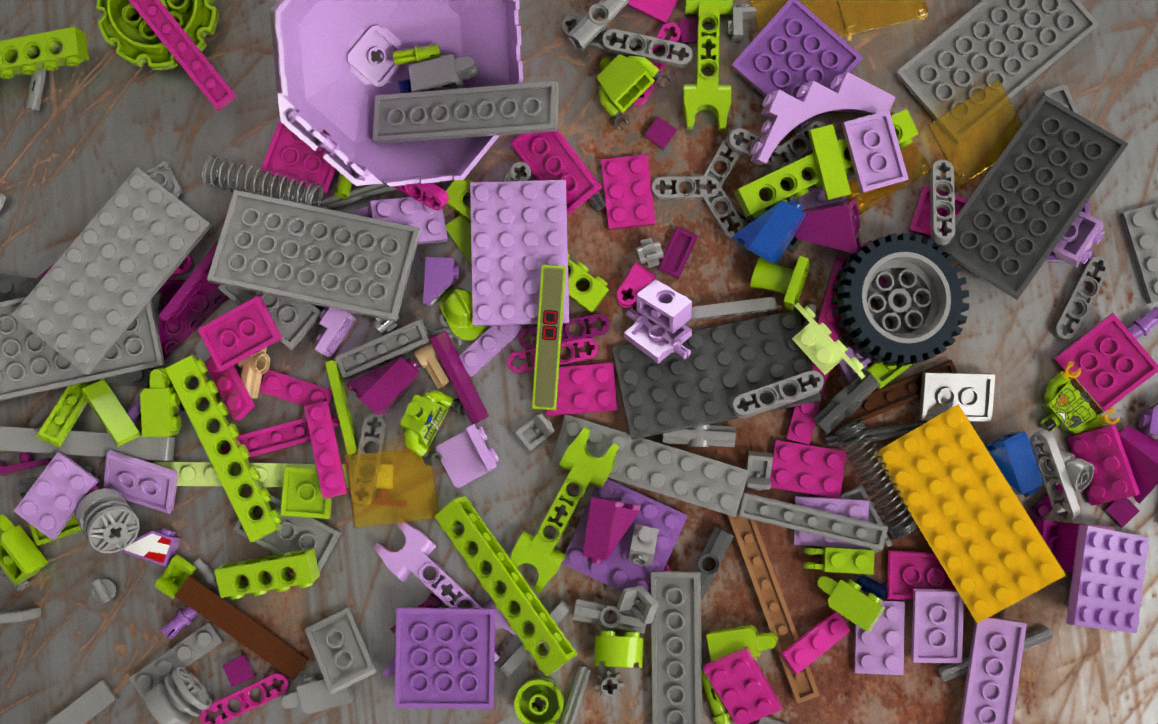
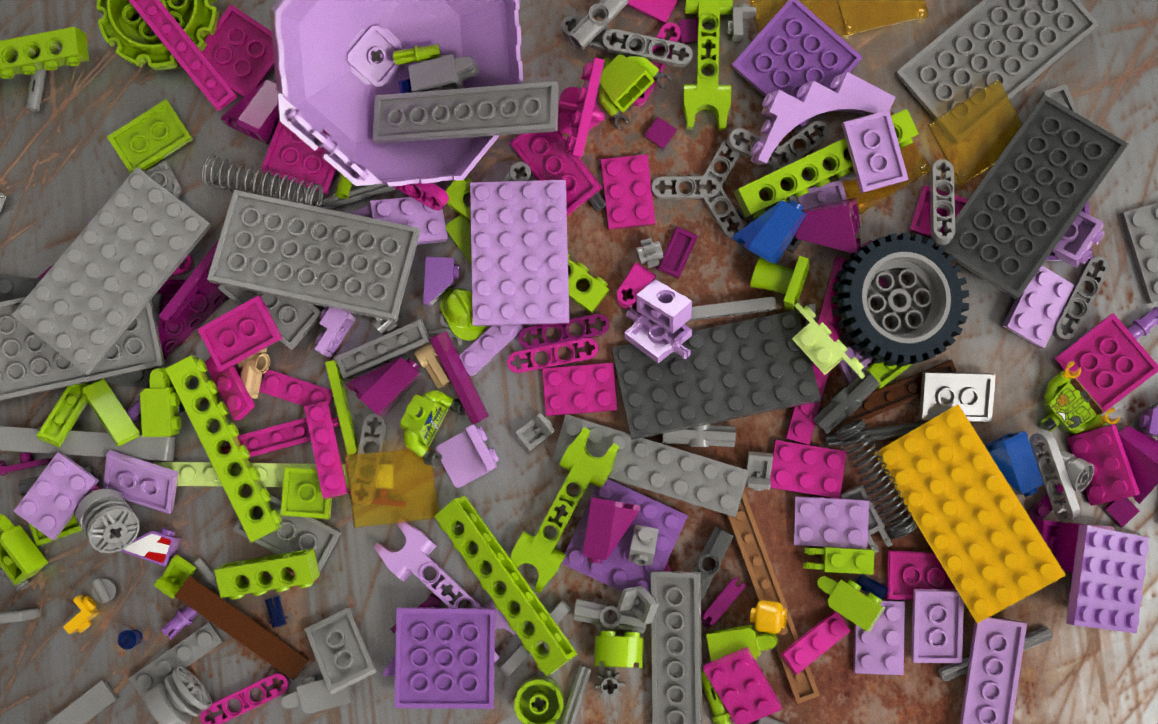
magenta tile [222,654,256,687] -> none
olive tile [532,264,566,410] -> none
light grey beam [732,371,824,418] -> none
light grey tile [738,492,888,551] -> none
lime tile [808,124,851,201] -> none
none -> yellow bracket [63,595,99,634]
none -> lime plate [107,99,194,174]
none -> clear blue pin [118,629,143,650]
none -> dark pink plate [202,4,275,98]
none -> magenta slope [220,80,280,145]
none -> clear blue pin [265,596,288,628]
none -> dark pink plate [558,58,605,159]
none -> magenta piece [701,577,745,629]
none -> yellow head [750,600,787,634]
none -> lavender plate [1002,265,1075,348]

